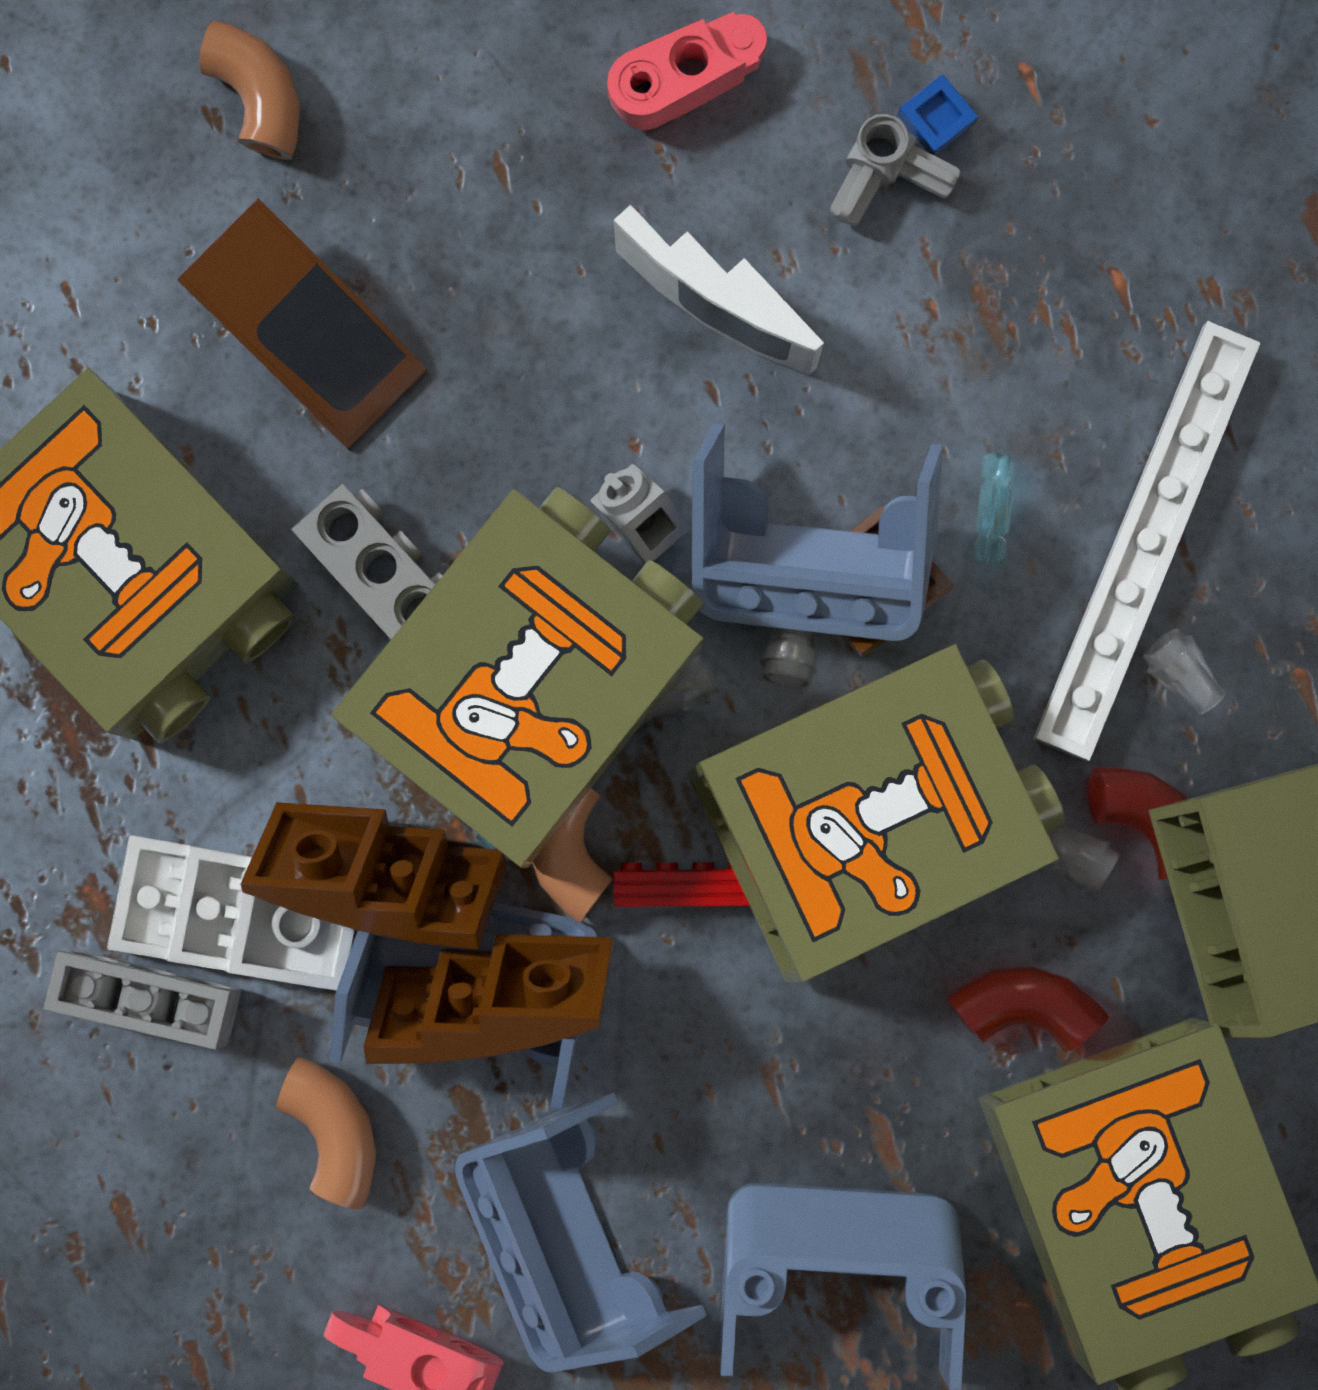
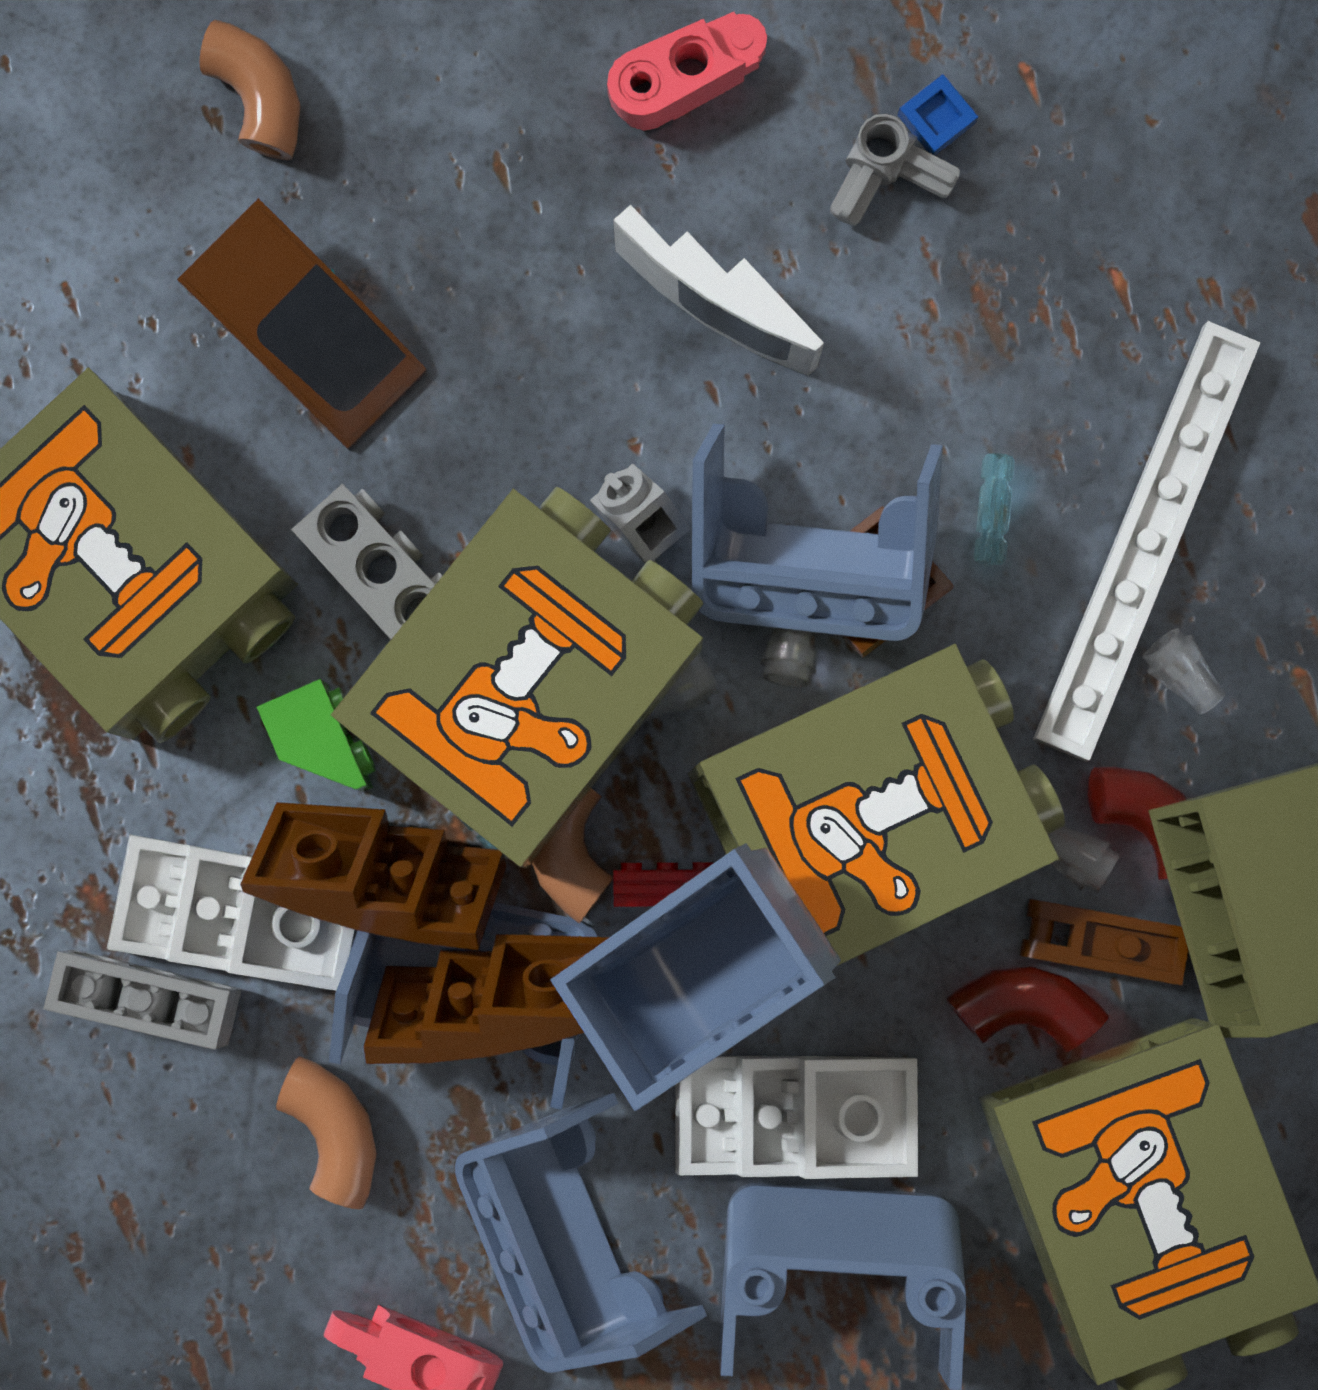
none -> bright green slope [257,679,376,792]
none -> sand blue container [551,843,841,1111]
none -> white slope [675,1056,918,1179]
none -> reddish brown plate [1019,899,1188,986]

